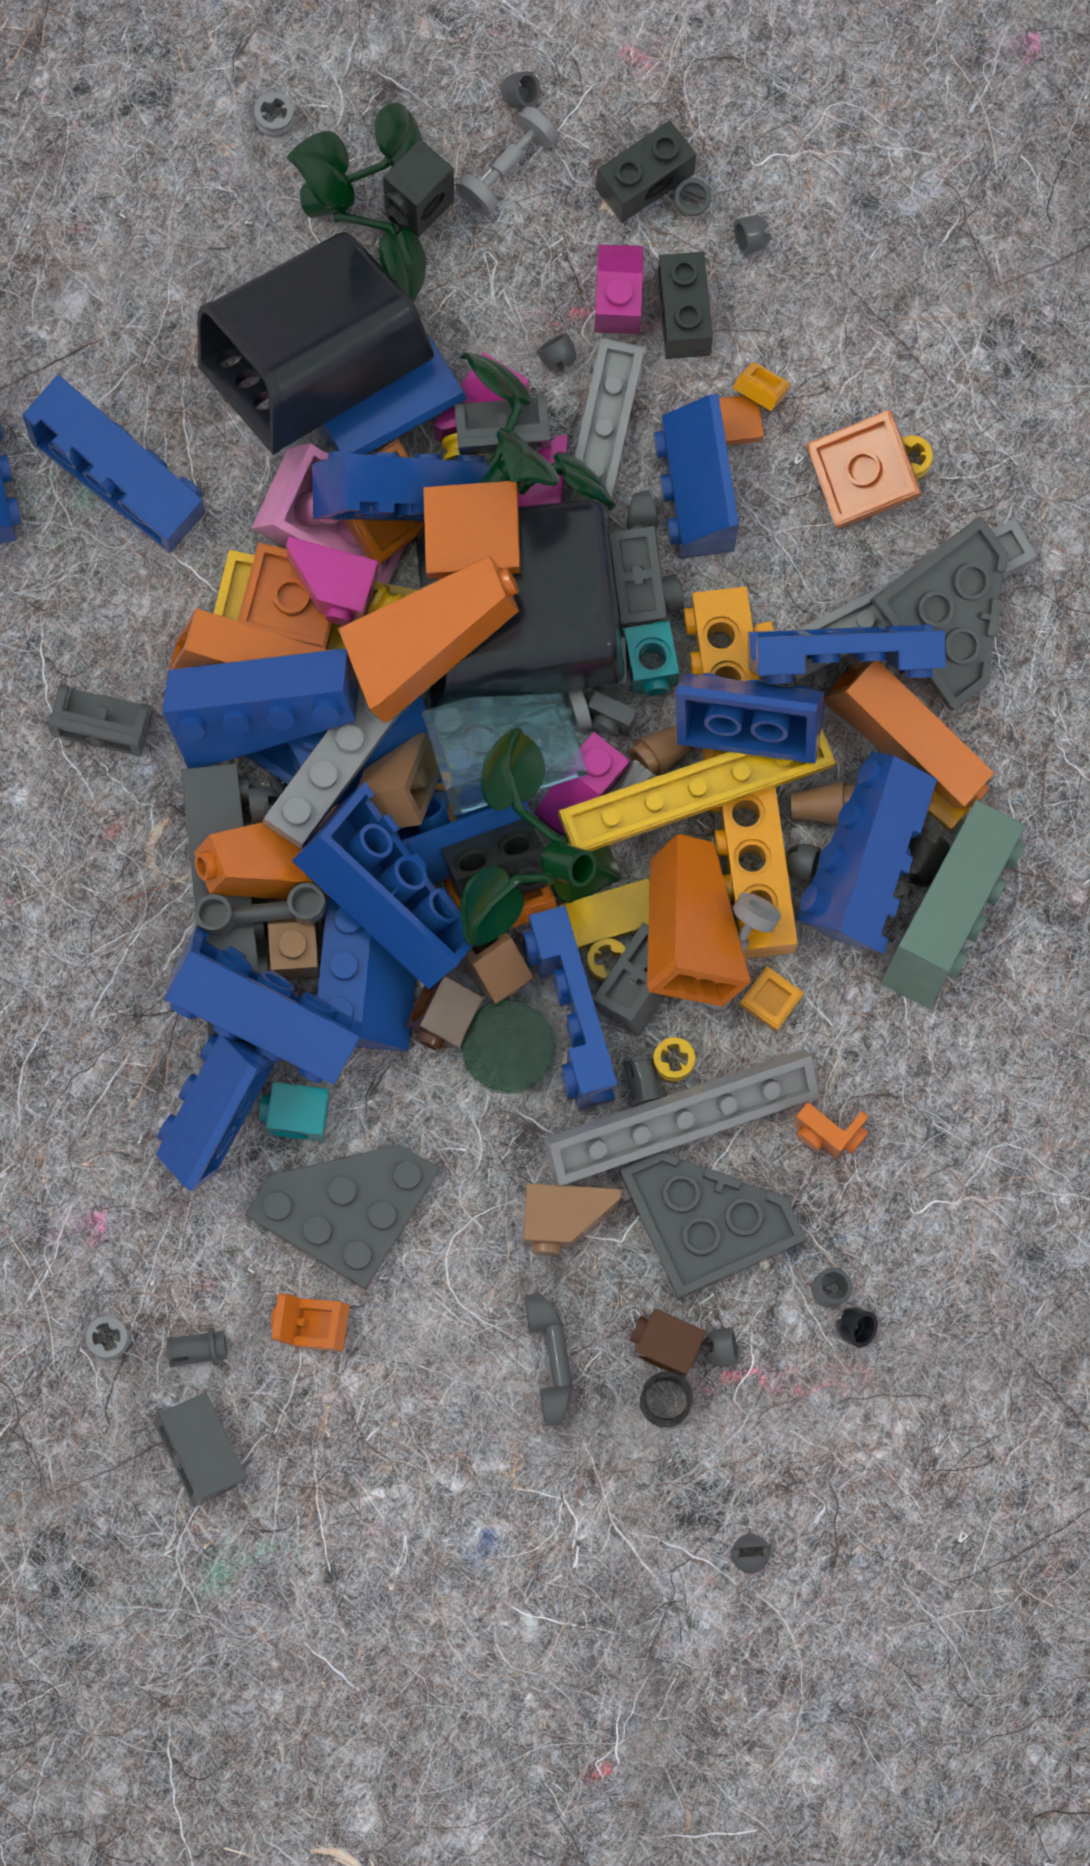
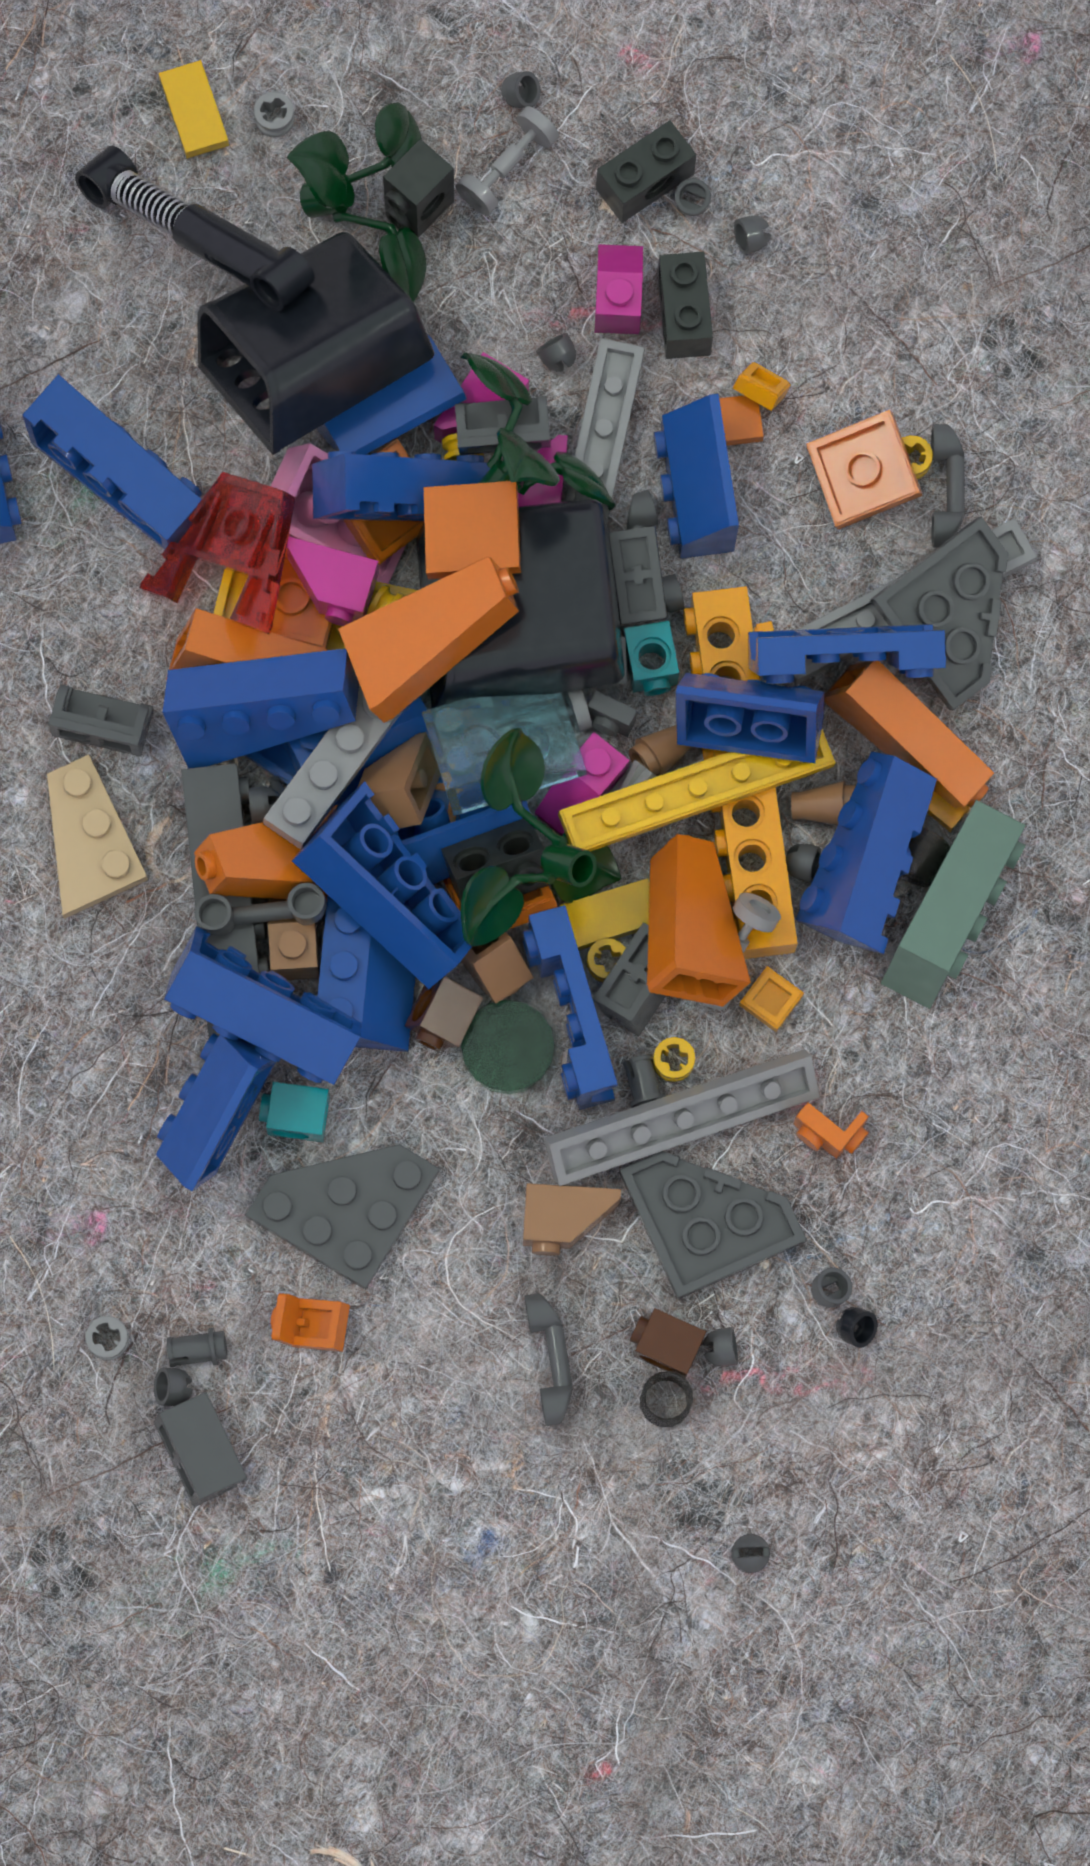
none -> tan wing [47,754,148,919]
none -> black piece [75,145,315,311]
none -> clear red wing [139,472,296,635]
none -> dark grey hinge [154,1367,193,1406]
none -> yellow tile [158,60,229,159]
none -> dark grey bar [931,424,965,548]

